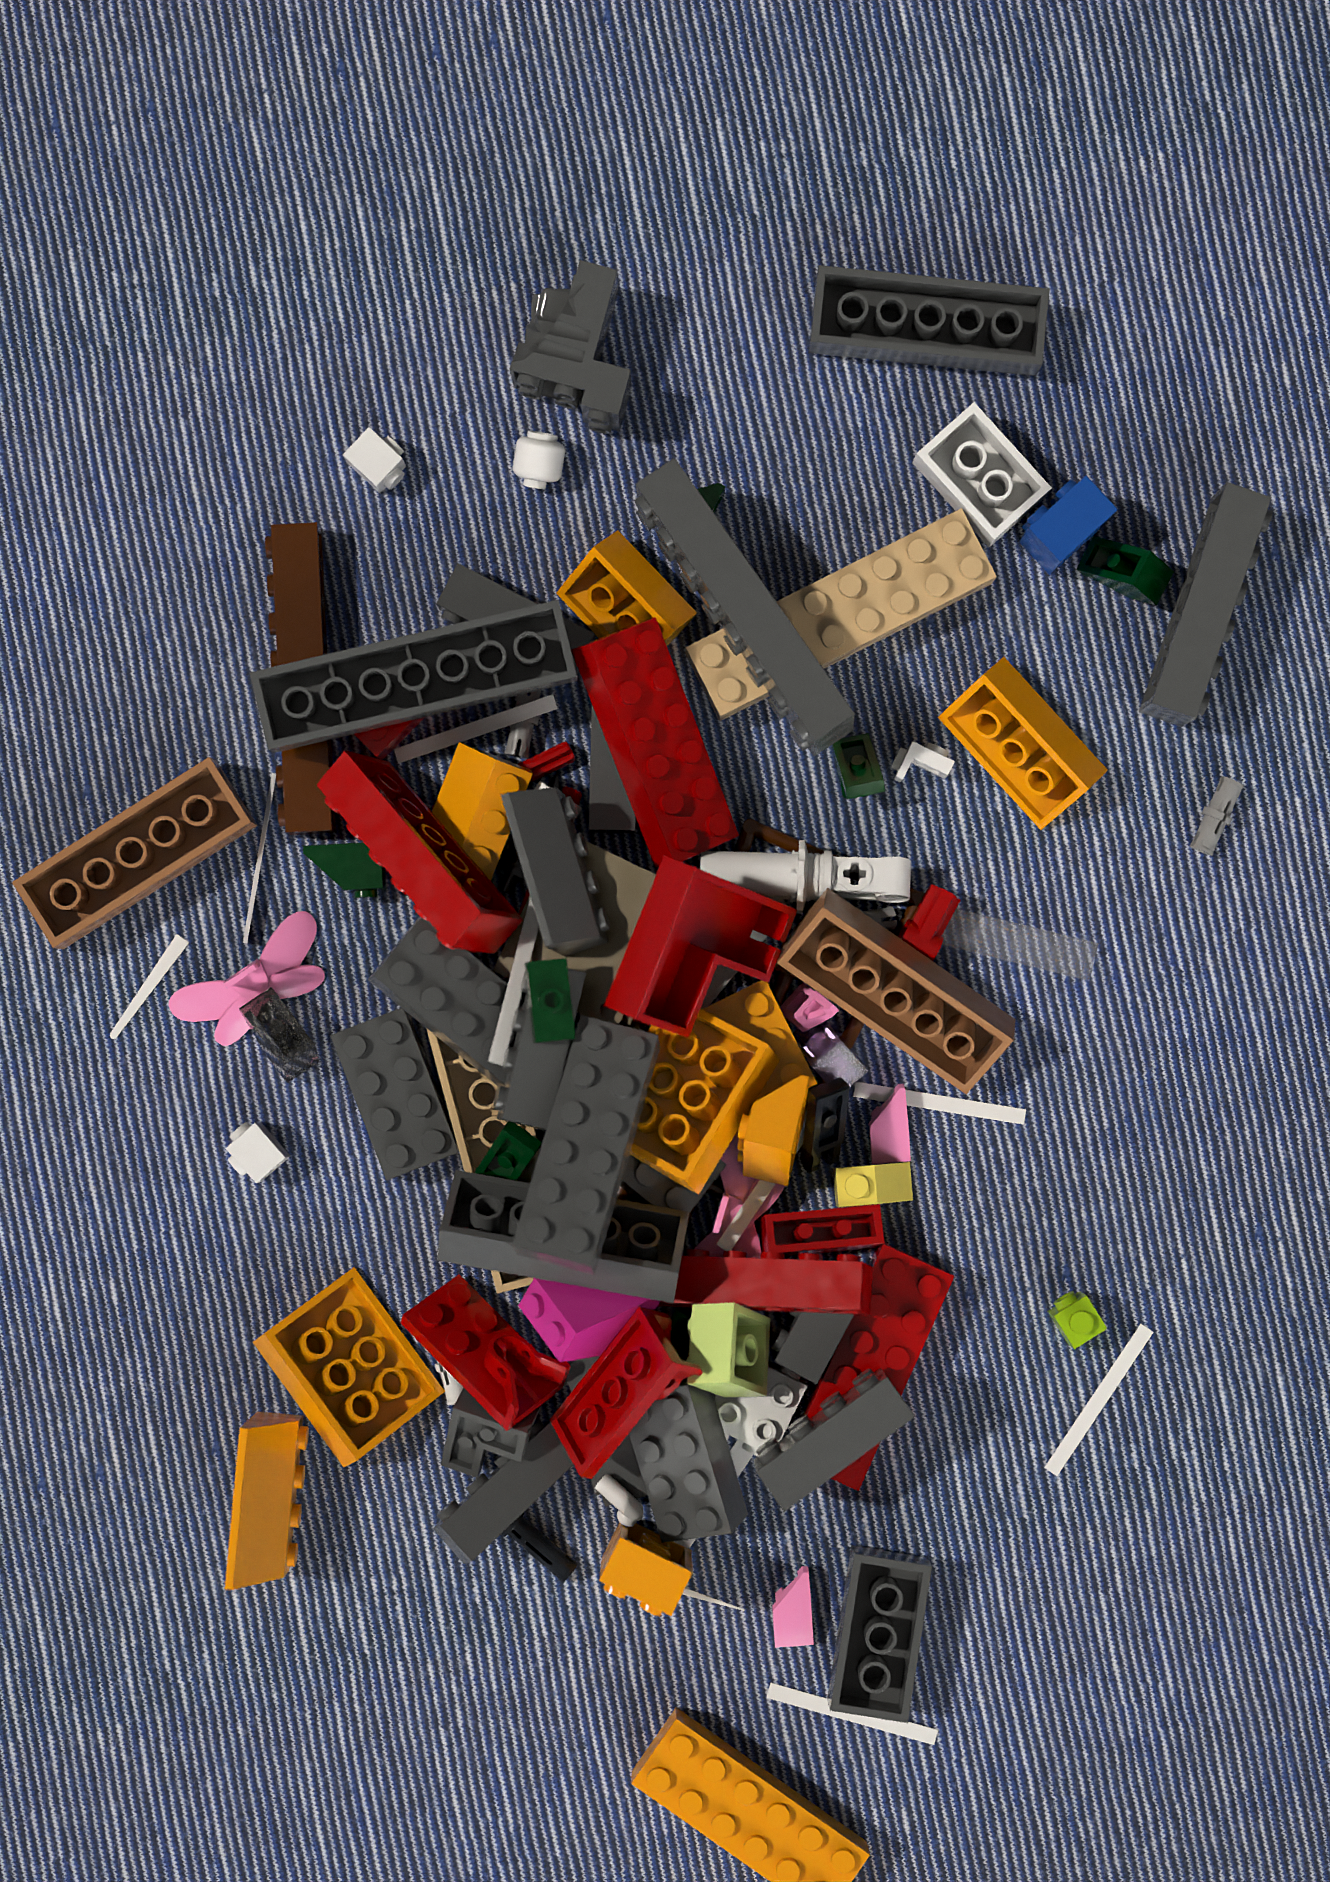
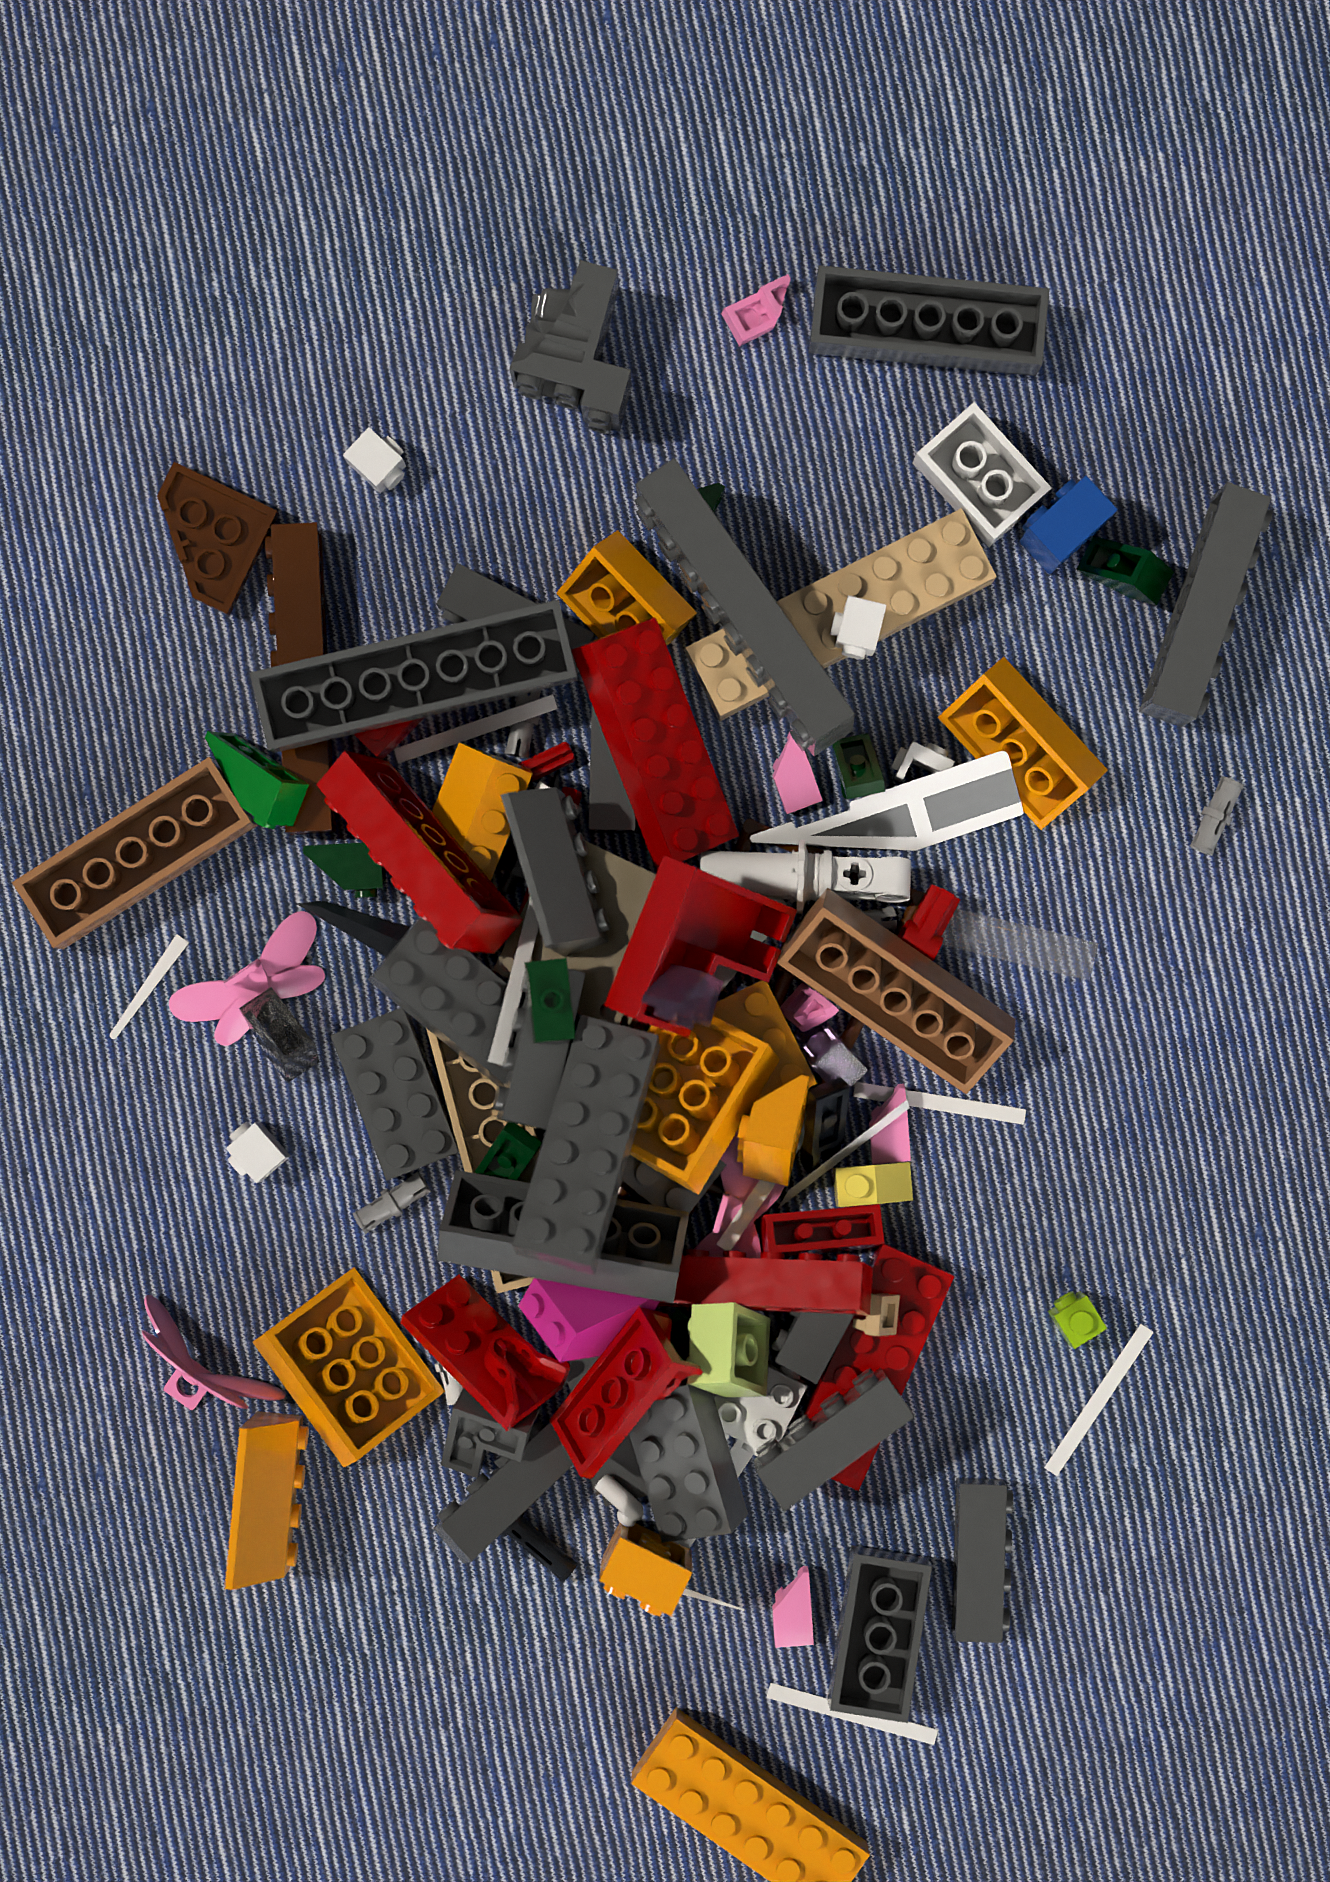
white sticker [243,773,276,943] -> none
white head [512,431,565,489] -> none
none -> bright pink piece [142,1295,286,1410]
none -> reddish brown plate [157,462,279,616]
none -> green slope [205,731,309,829]
none -> black bar [297,900,410,957]
none -> light grey pin [352,1171,431,1234]
none -> slope [641,964,723,1030]
none -> bright pink slope [721,274,791,346]
none -> white sticker [750,751,1023,851]
none -> bright pink slope [772,730,823,814]
none -> white sticker [778,1100,910,1209]
none -> white brick [830,595,886,660]
none -> tan tile [853,1293,900,1336]
none -> dark grey brick [951,1478,1013,1643]

